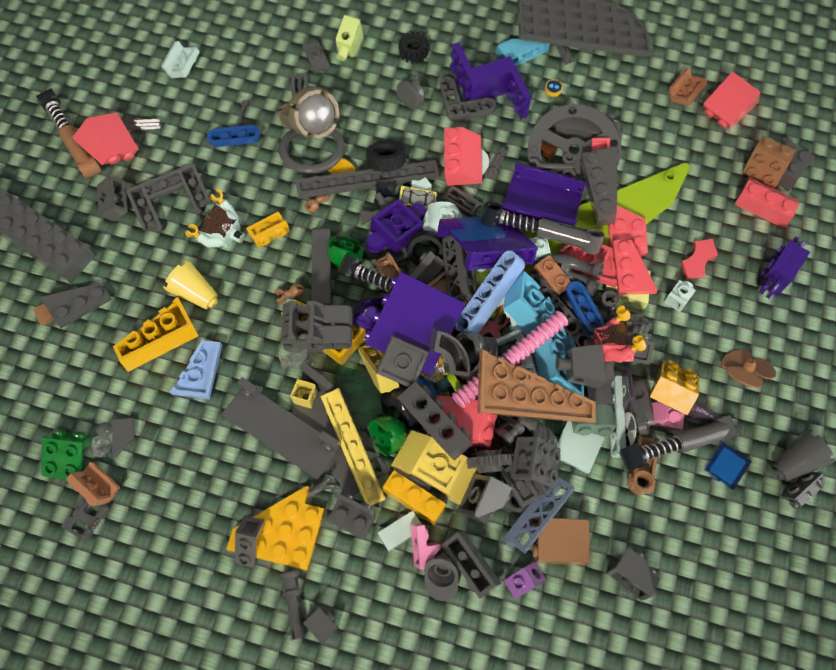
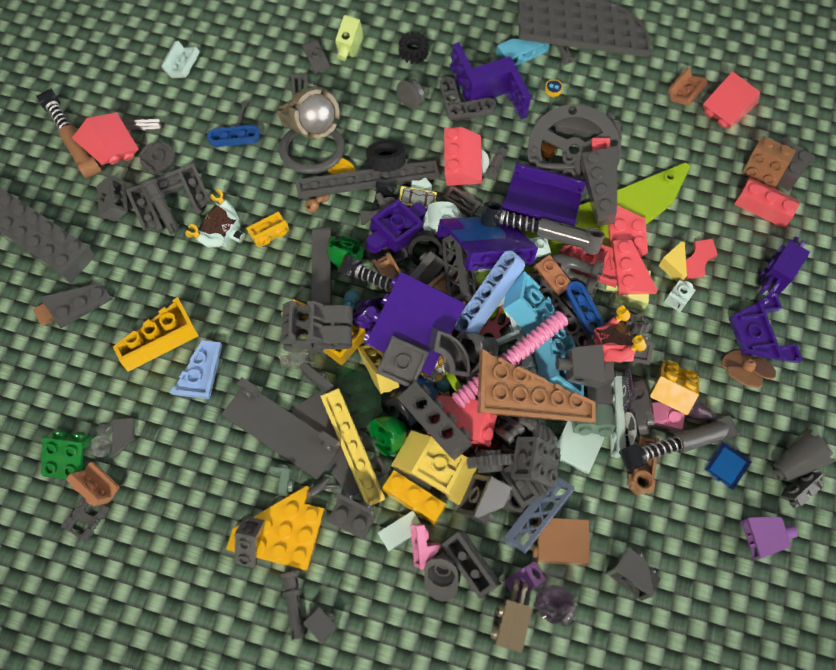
light yellow cone [163,260,219,309] -> none
medium nougat arm [274,283,304,304] -> none
light yellow piece [290,379,318,409] -> none
dark grey bush [598,290,619,313] -> none
none -> dark grey tile [140,141,176,174]
none -> dark grey pin [142,179,180,234]
none -> sand green bracket [269,464,294,497]
none -> medium azure axle [342,290,359,310]
none -> dark tan brick [490,579,533,653]
none -> hair [533,584,577,627]
none -> light yellow slope [659,242,687,283]
none -> dark purple wing [729,293,803,363]
none -> medium lavender torso [741,517,798,561]

